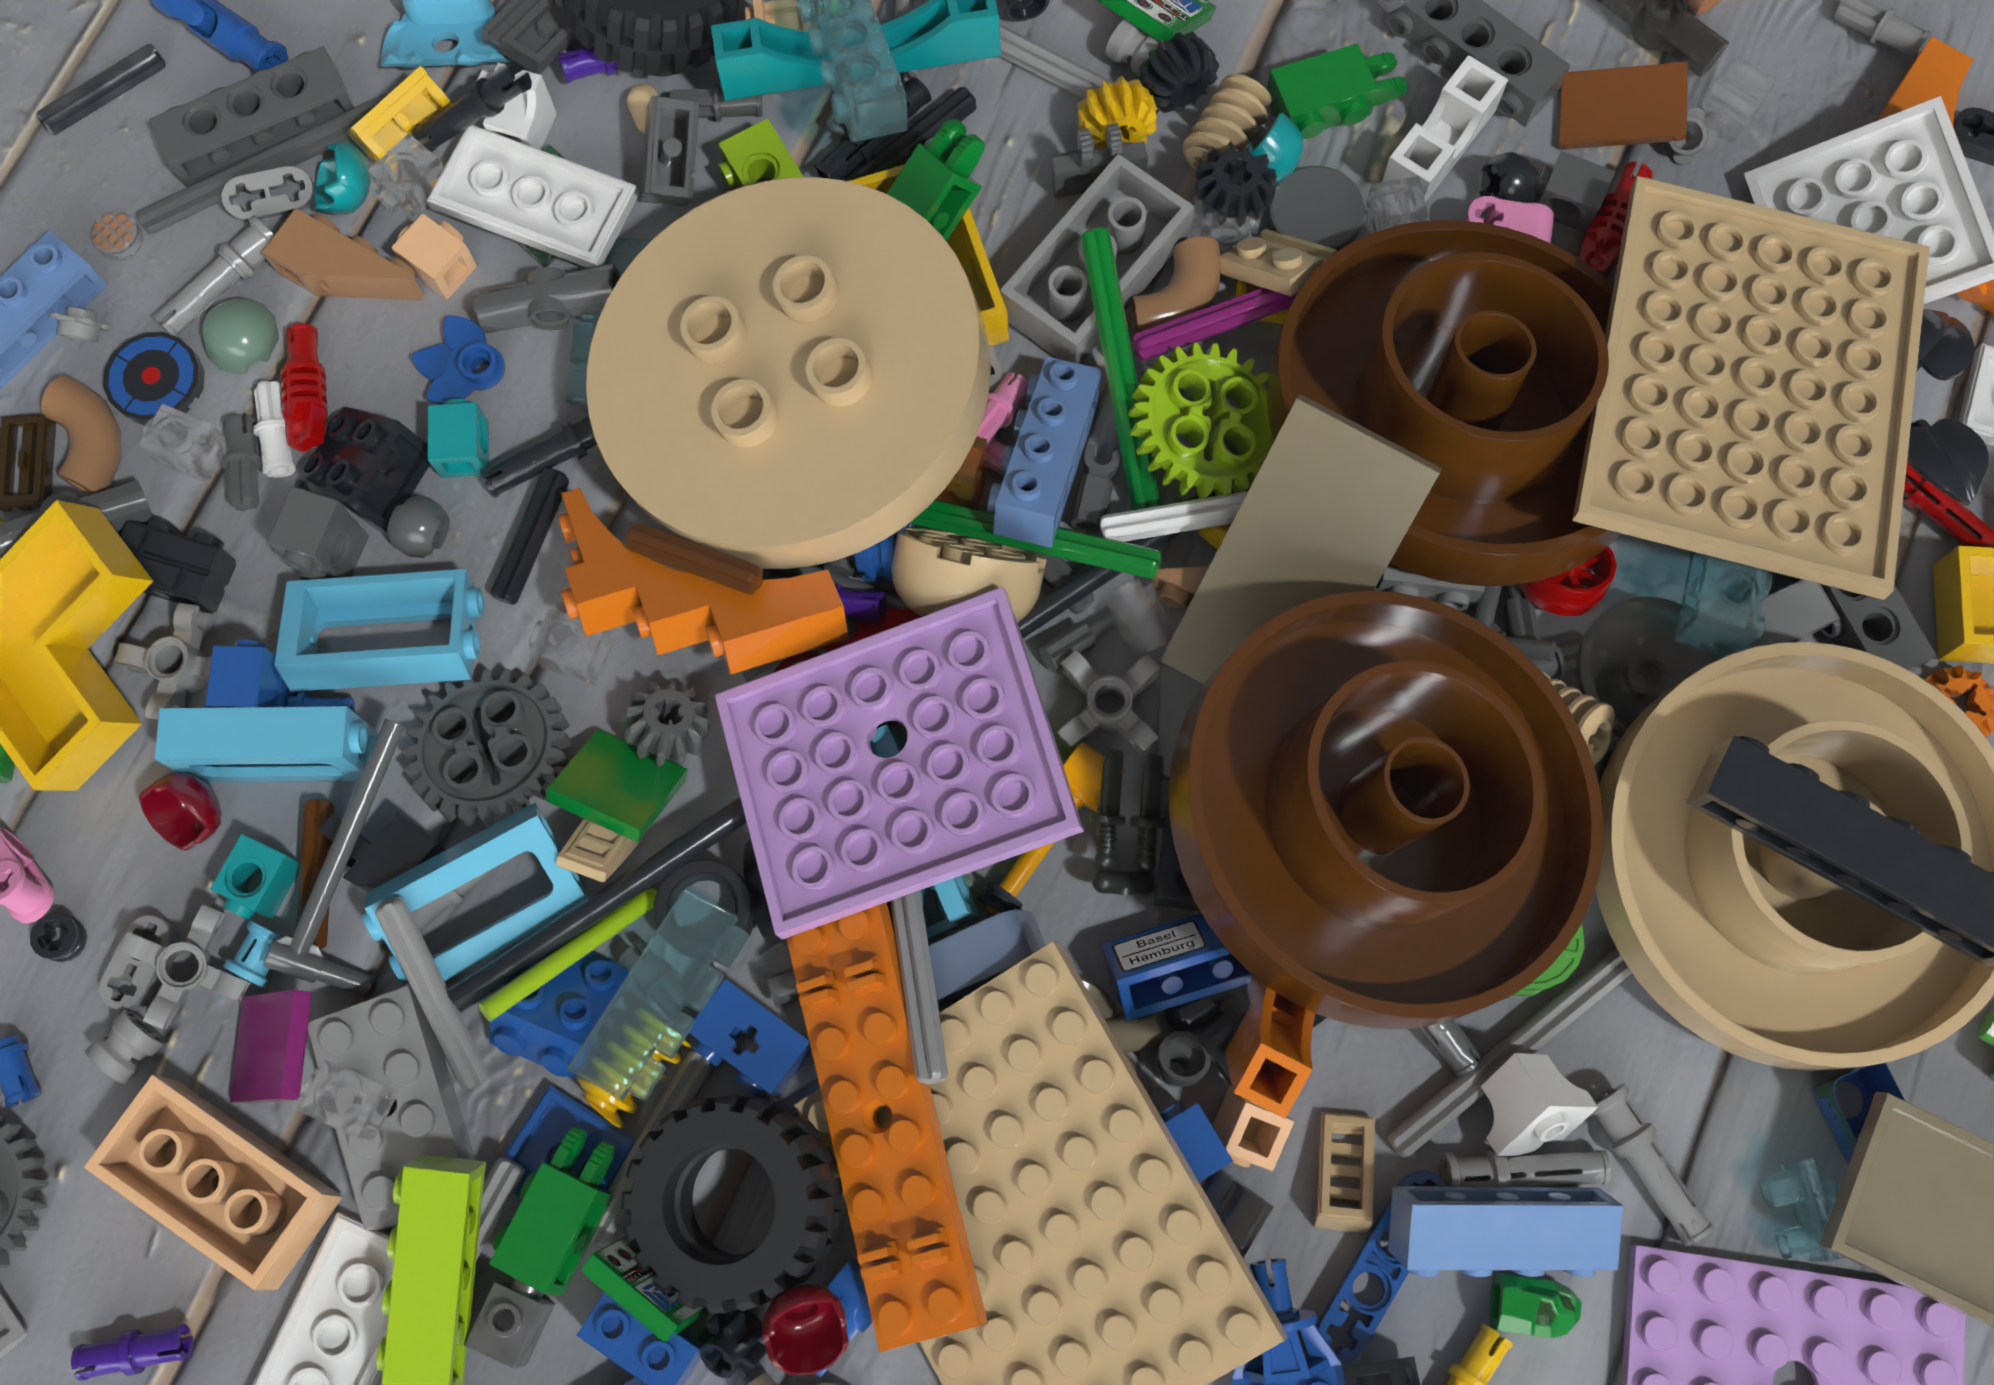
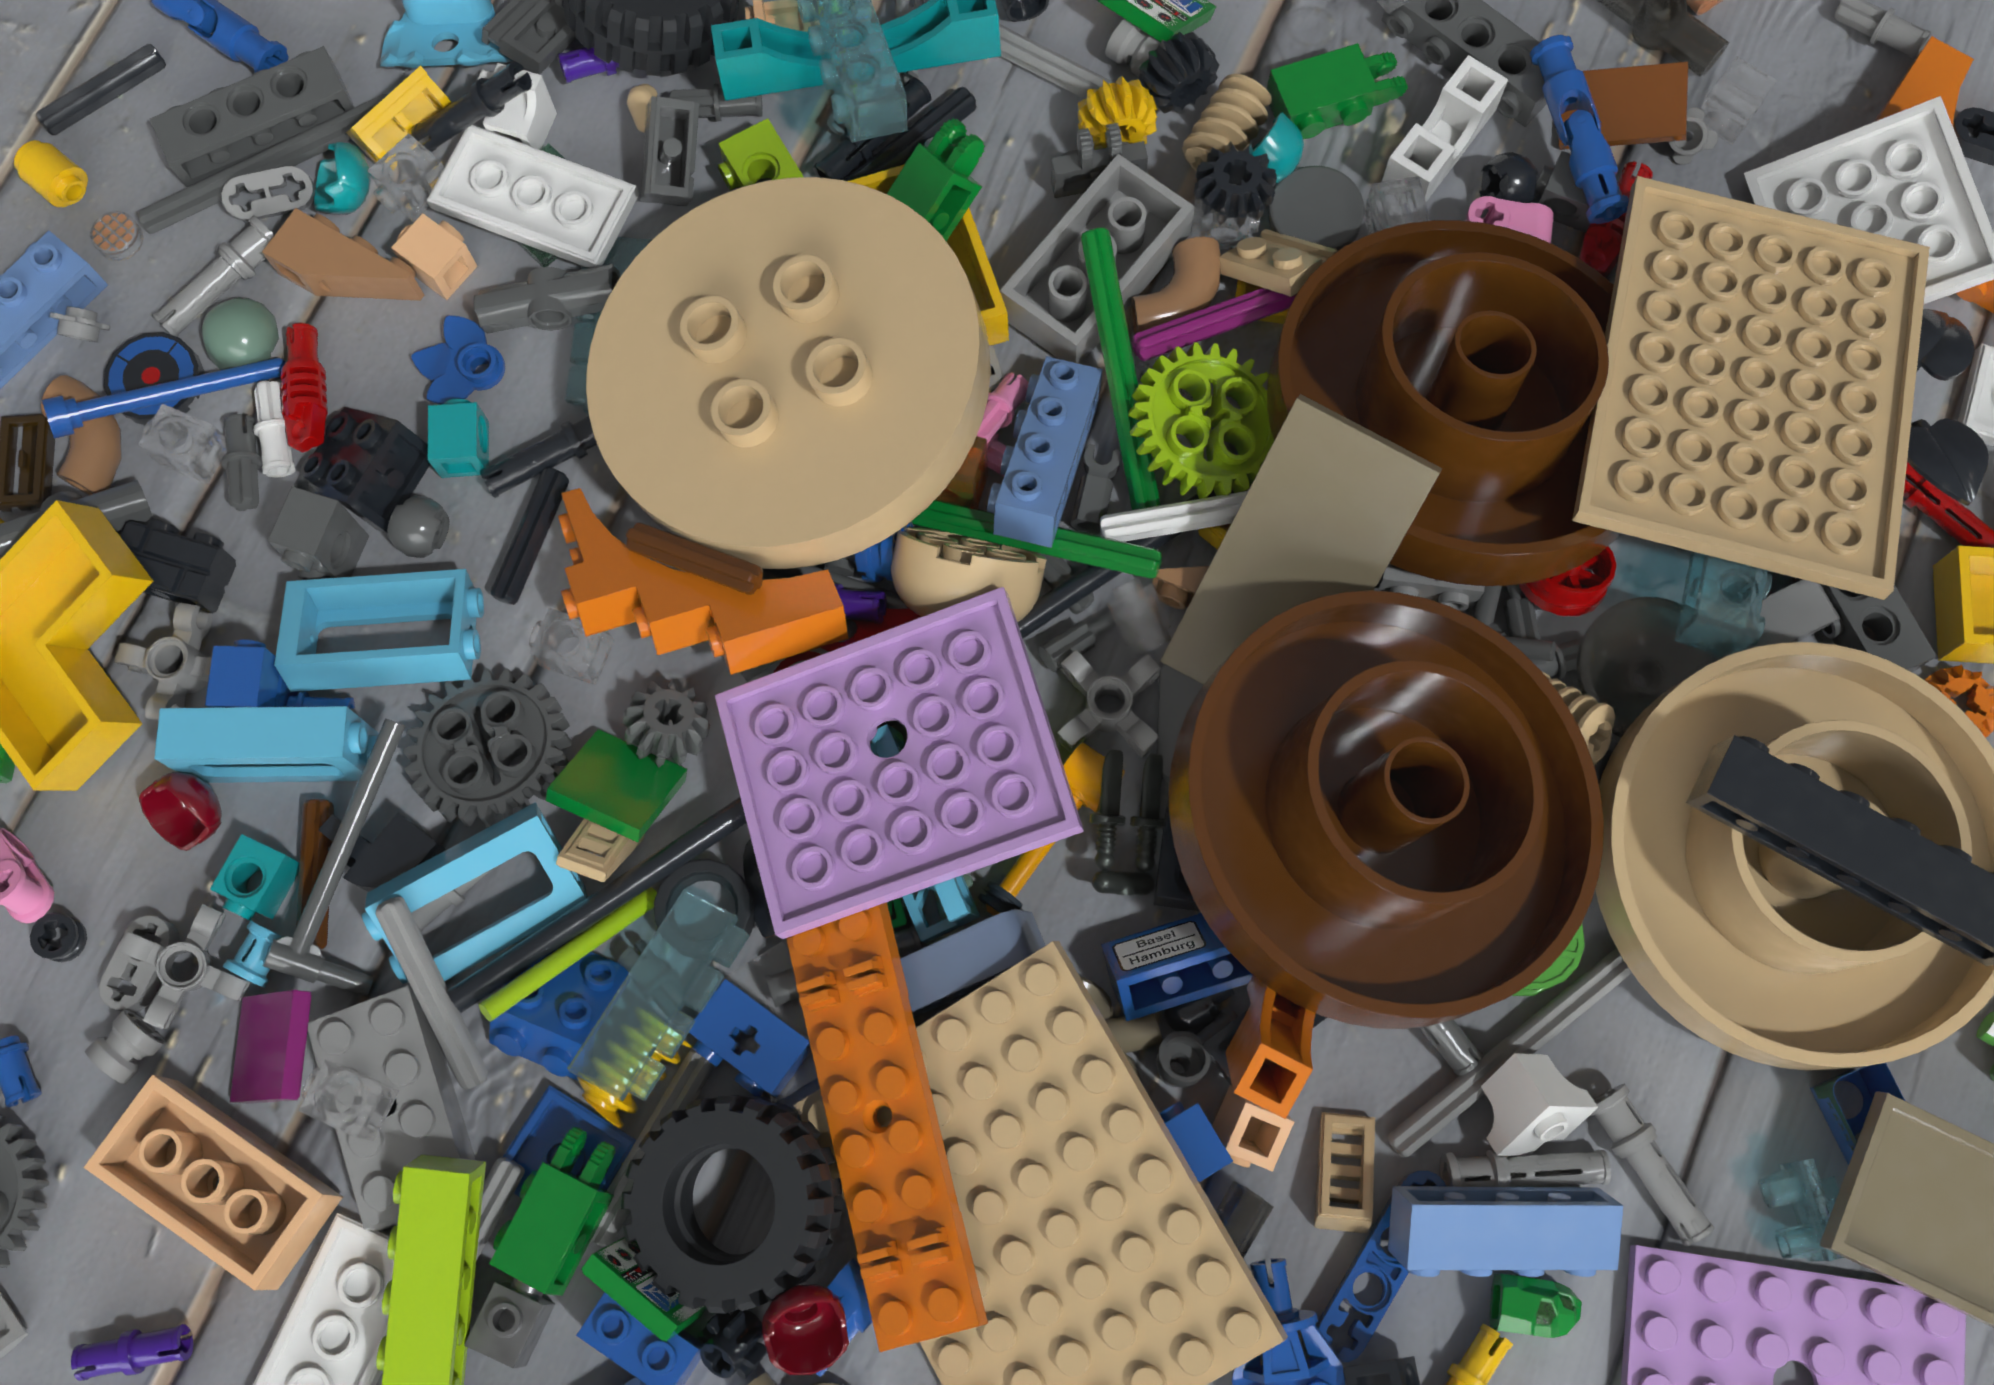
light grey axle [890,890,948,1085] -> none
none -> yellow brick [14,140,88,207]
none -> blue piece [42,358,286,439]
none -> blue piece [1530,35,1629,224]

